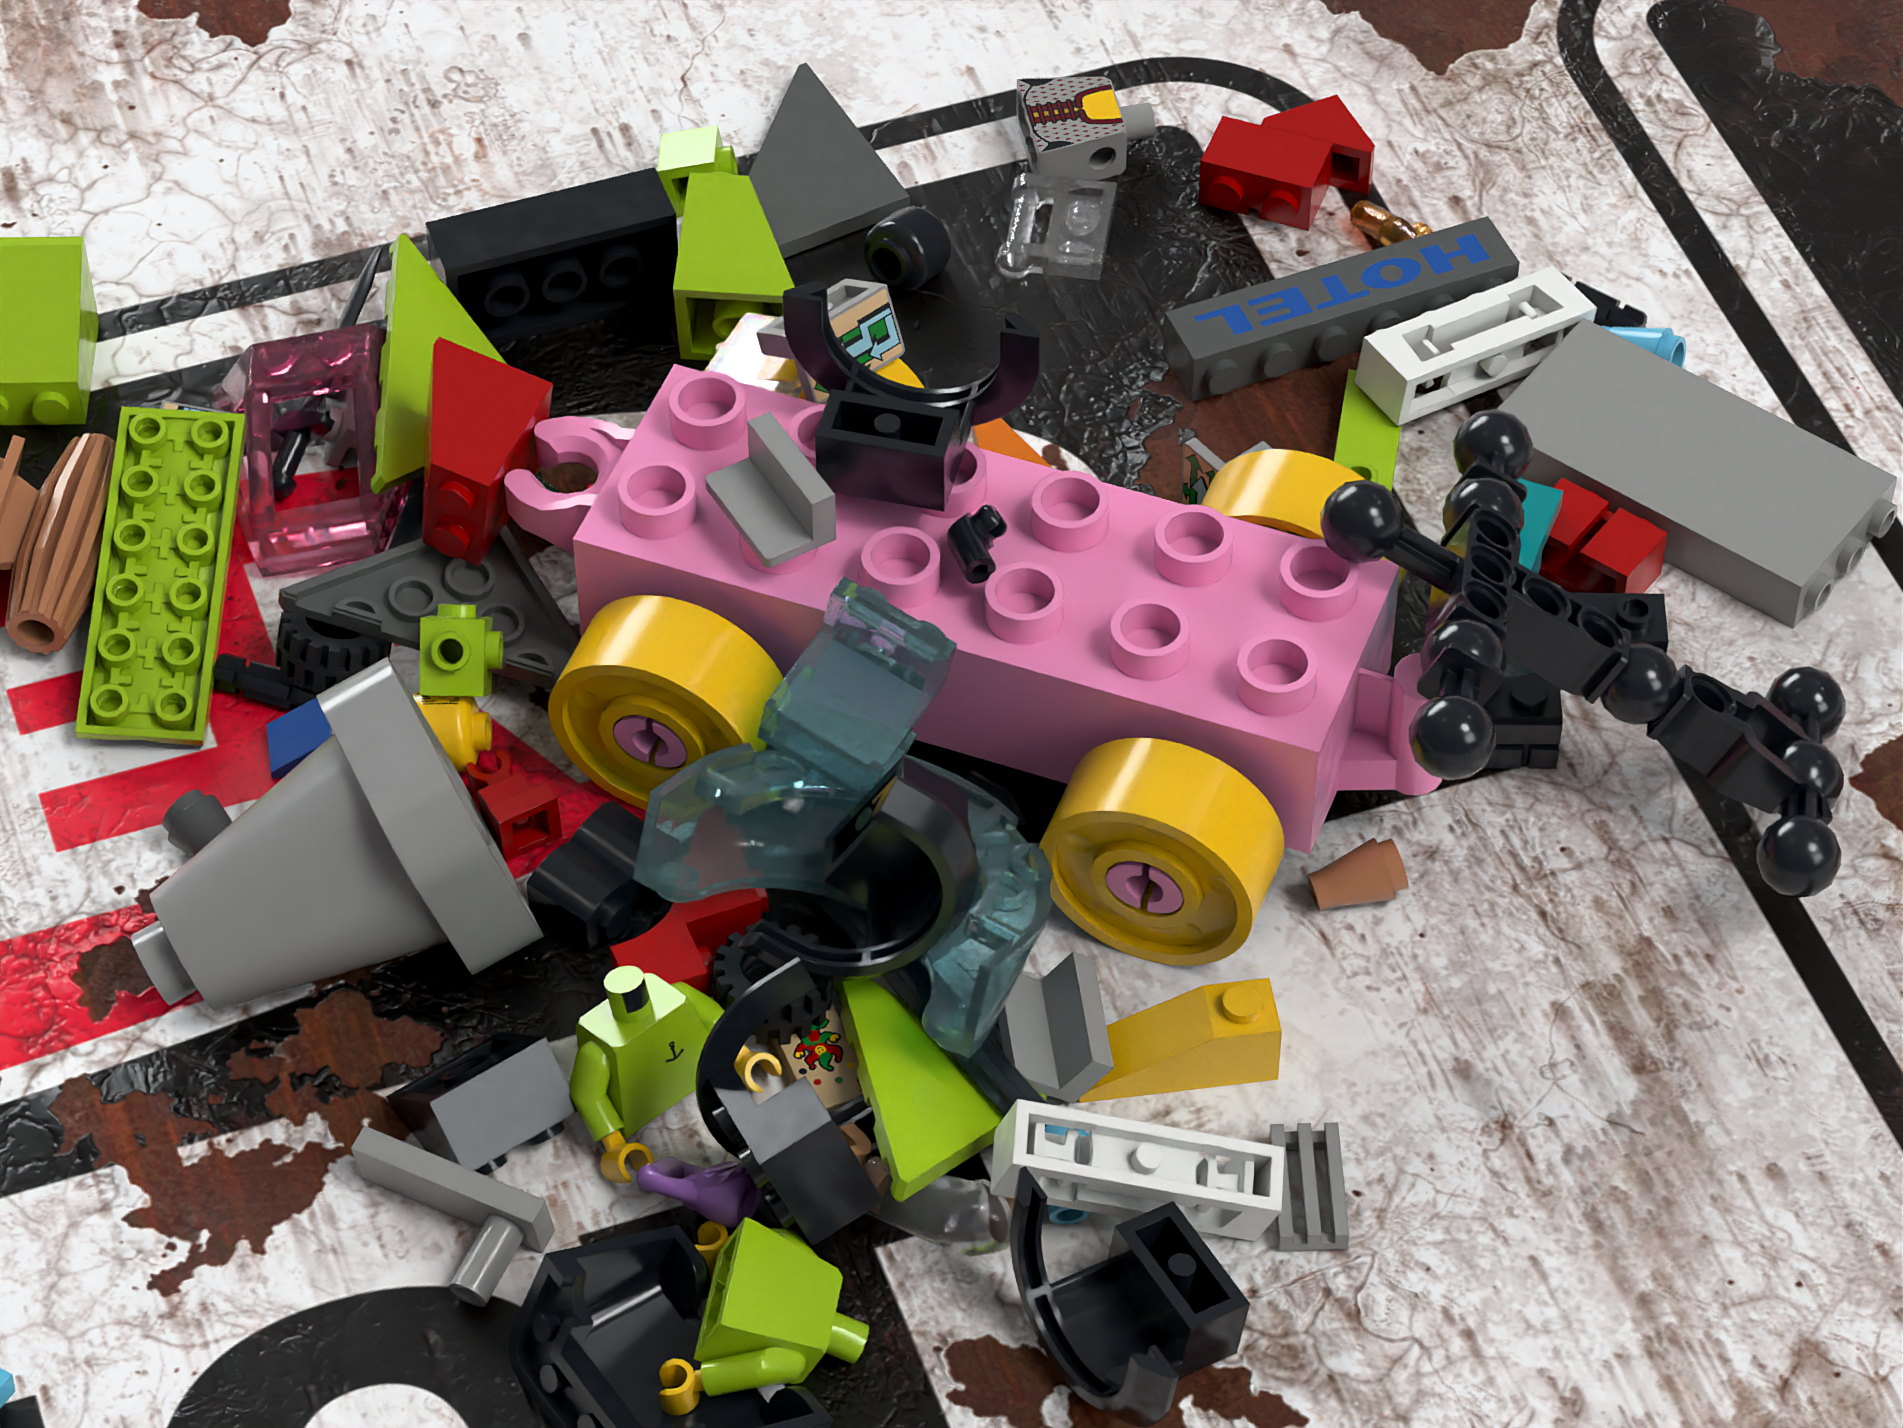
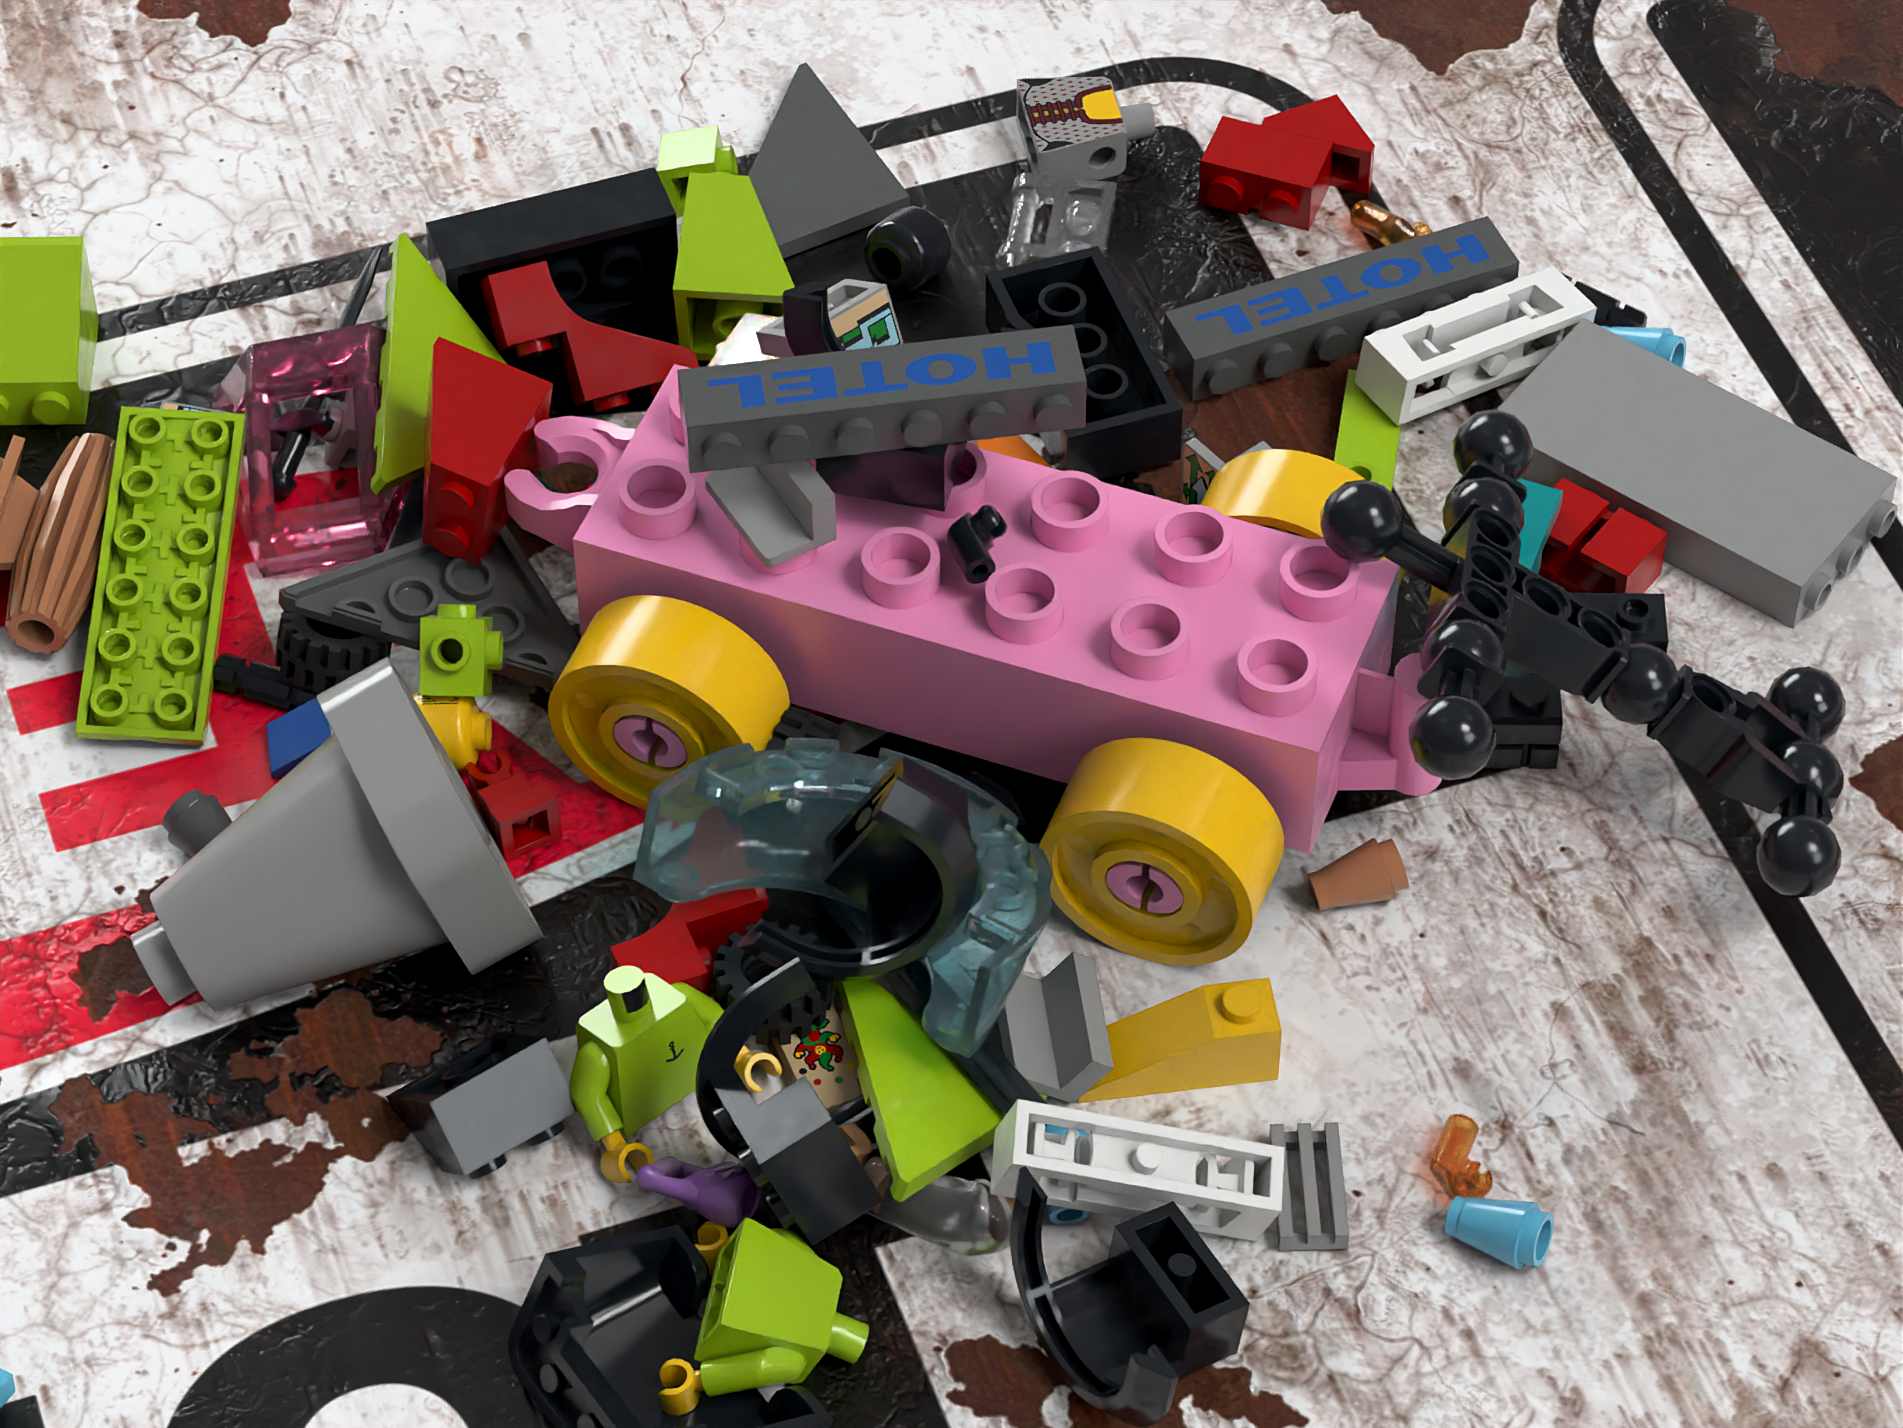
light grey piece [351,1126,555,1307] -> none
black brick [526,800,675,949] -> none
clear light blue piece [757,576,957,800] -> none
none -> red arch [480,261,699,413]
none -> dark grey brick [677,325,1087,473]
none -> black brick [985,246,1183,480]
none -> clear orange arm [1429,1114,1493,1201]
none -> medium azure cone [1445,1195,1554,1269]

